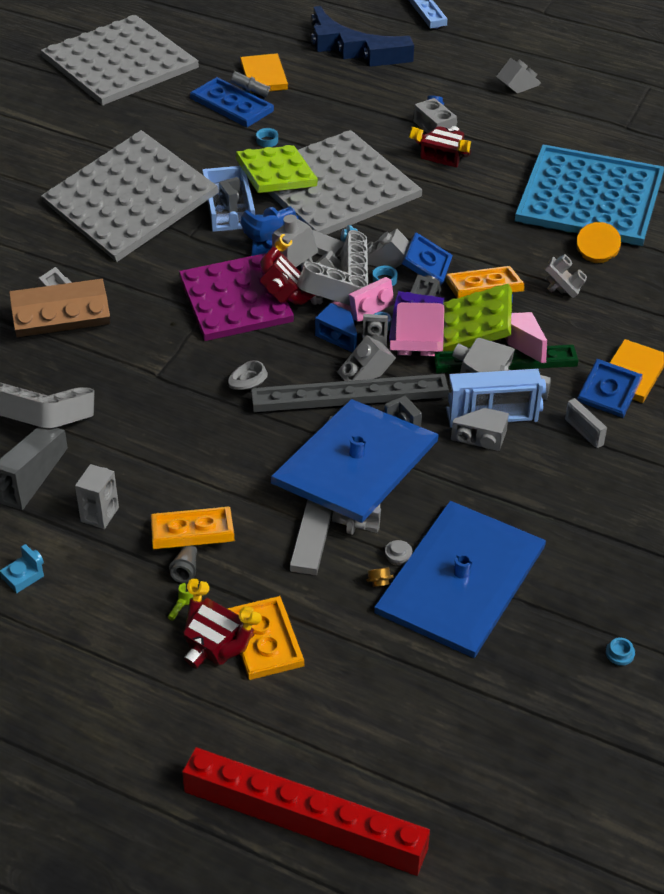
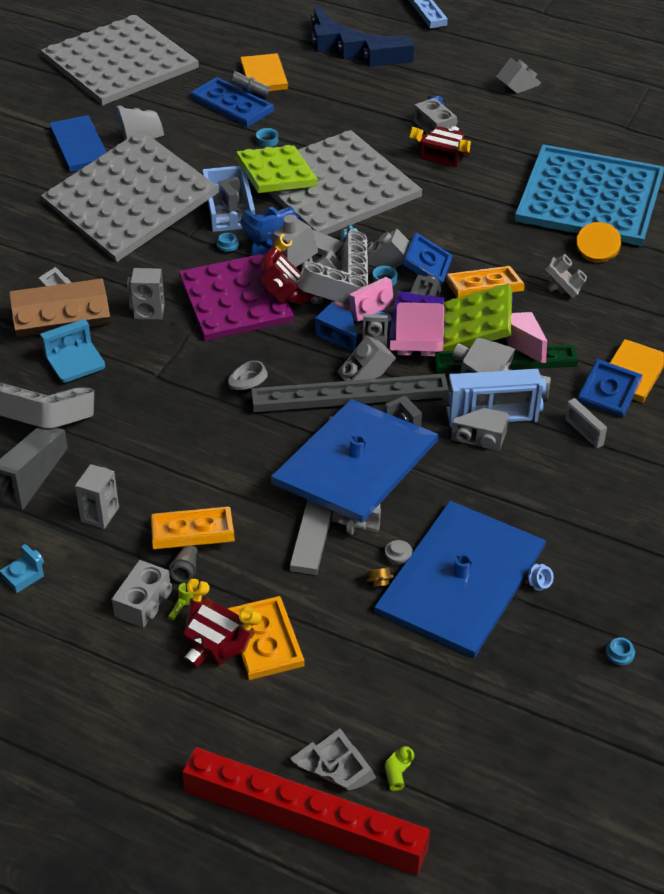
none -> dark azure bracket [40,319,105,383]
none -> blue tile [49,115,107,172]
none -> light grey brick [112,560,172,628]
none -> light grey slope [116,105,164,141]
none -> light grey brick [127,268,165,320]
none -> dark azure plate [217,233,239,252]
none -> light grey slope [290,729,376,790]
none -> lime arm [385,746,414,791]
none -> light blue plate [528,564,553,591]

